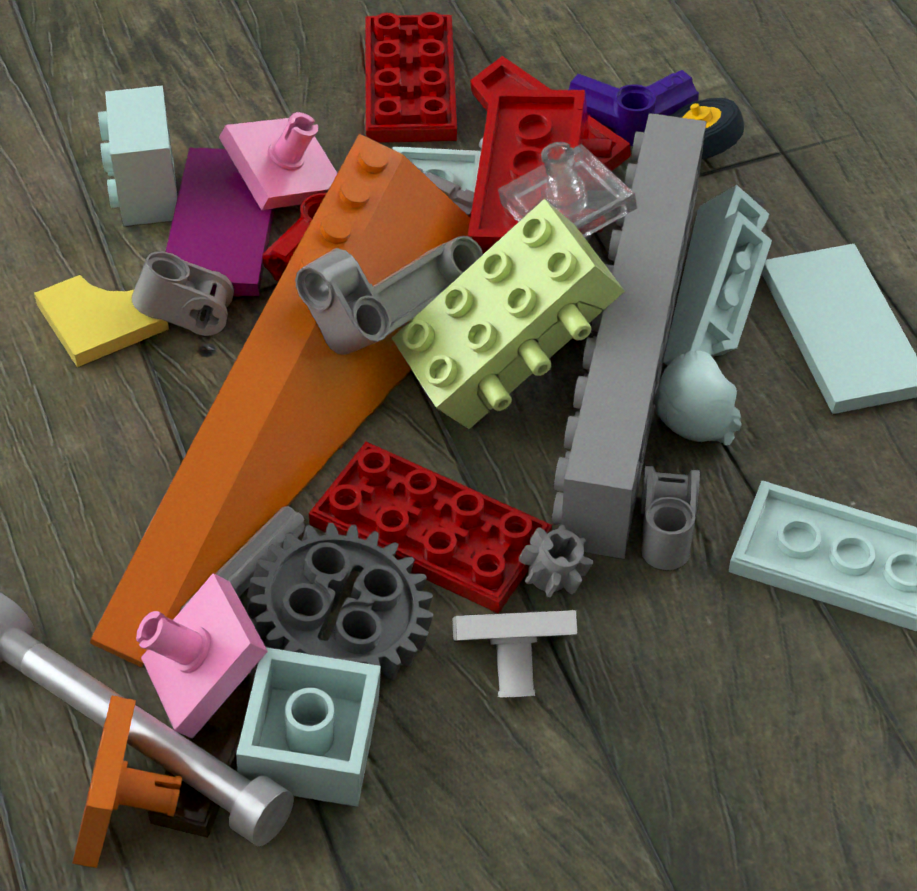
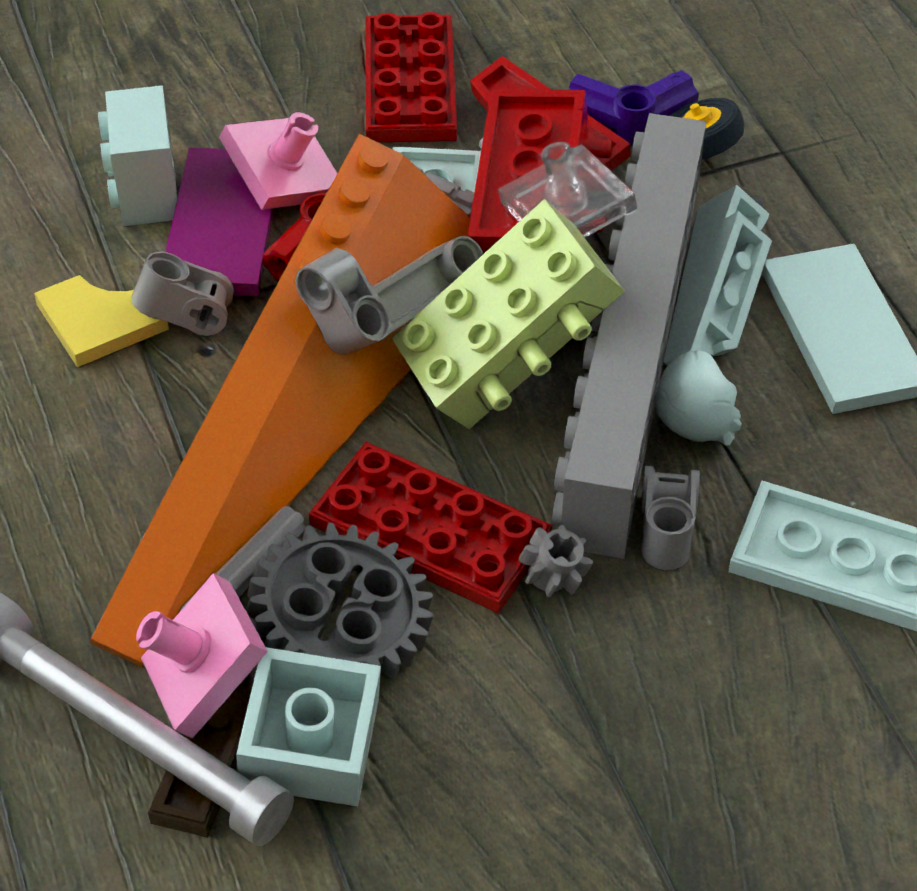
orange tile [72,695,182,868] -> none
white tile [452,610,577,697] -> none

